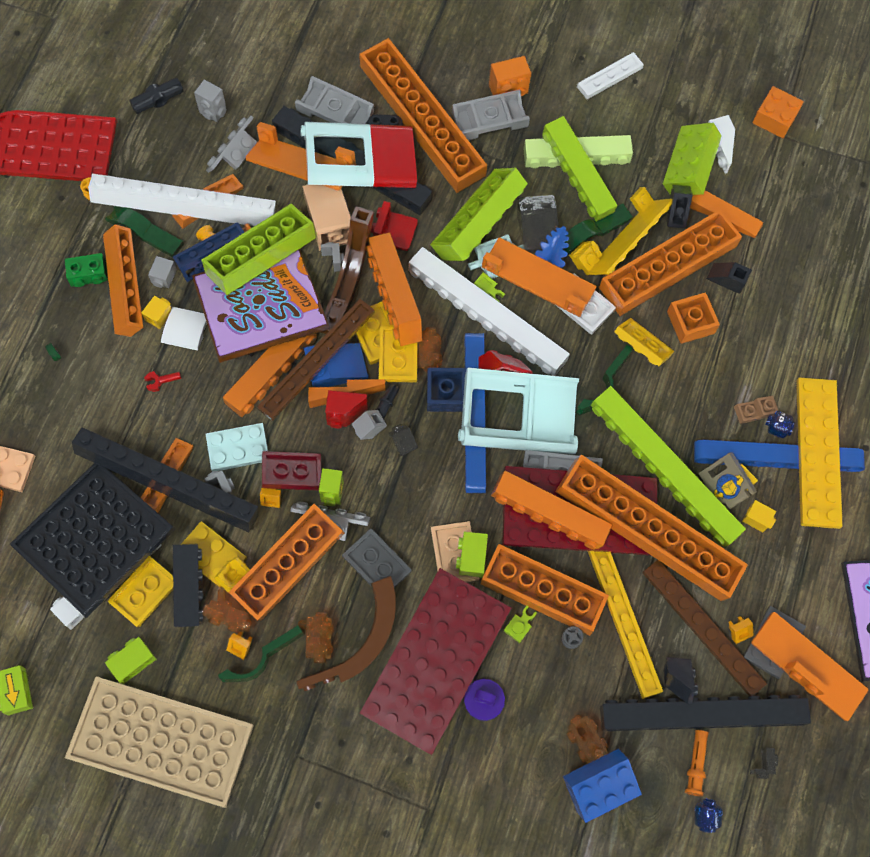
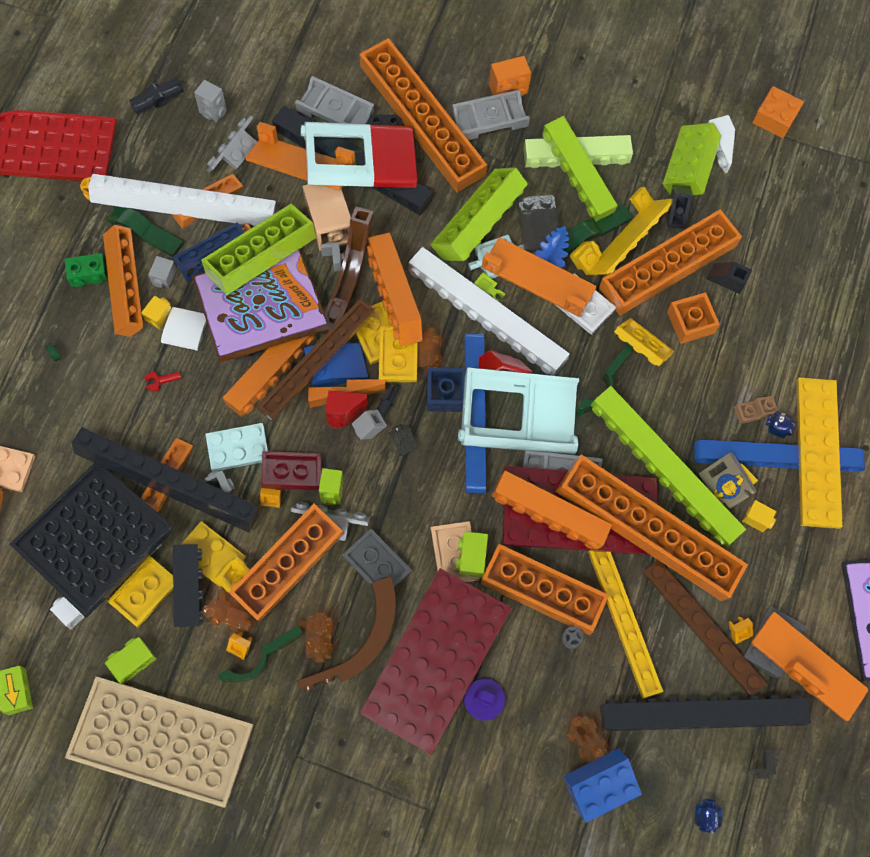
light orange wheel [196,225,216,241] -> none
red bracket [371,201,418,251] -> none
lime plate [504,605,537,643] -> none
white plate [577,52,644,99] -> none
black slope [663,657,698,704] -> none
orange pin [684,730,709,797] -> none
orange slope [690,190,763,238] -> none

